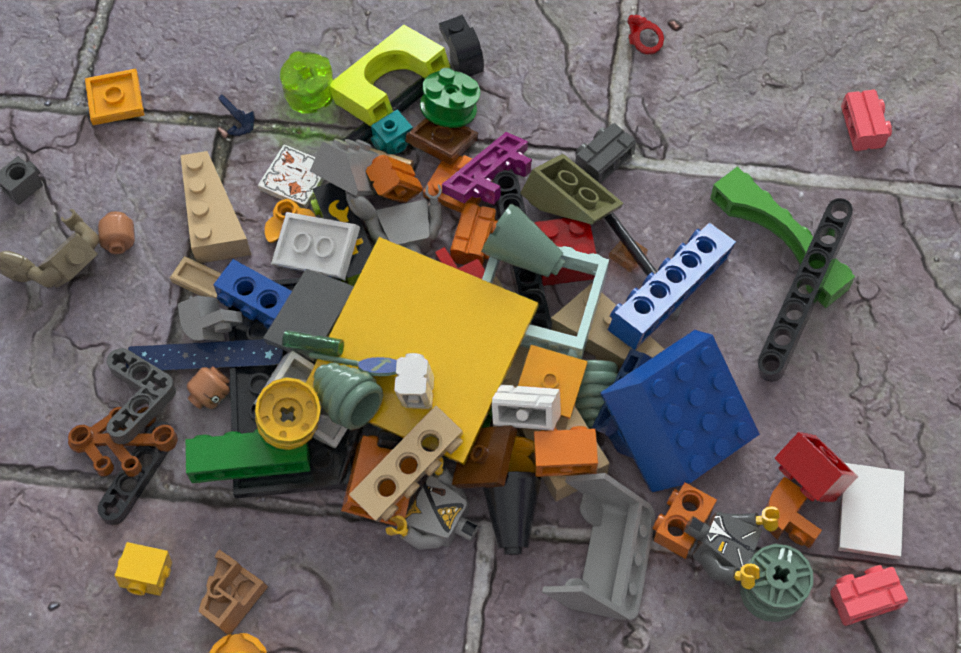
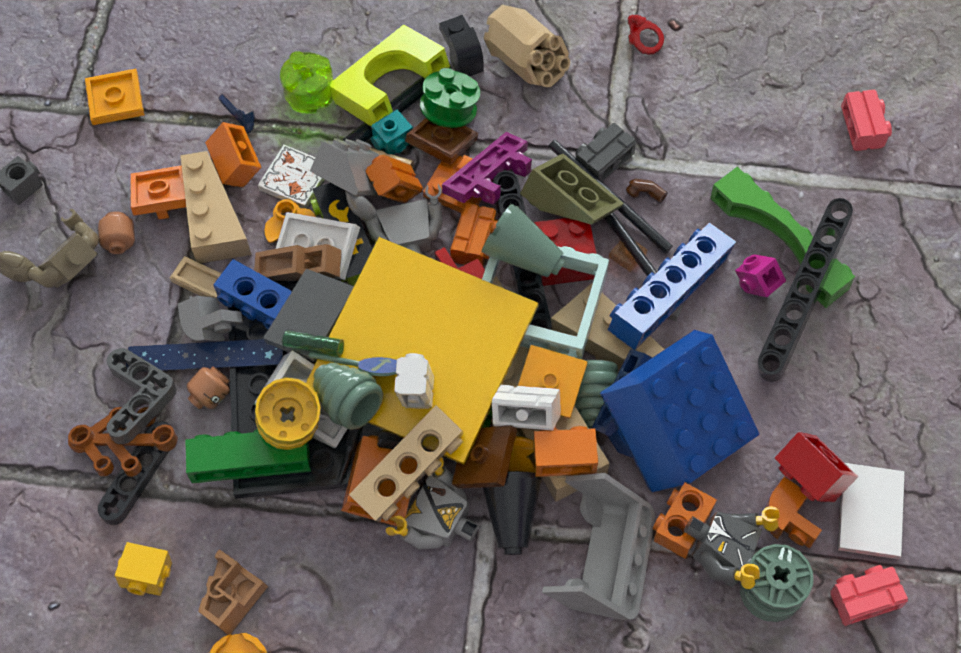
none -> orange hinge [131,165,186,220]
none -> orange brick [205,122,262,188]
none -> medium nougat slope [254,244,341,281]
none -> tan brick [484,5,570,87]
none -> black piece [548,139,673,254]
none -> reddish brown arm [626,178,668,203]
none -> dark pink brick [735,254,786,297]

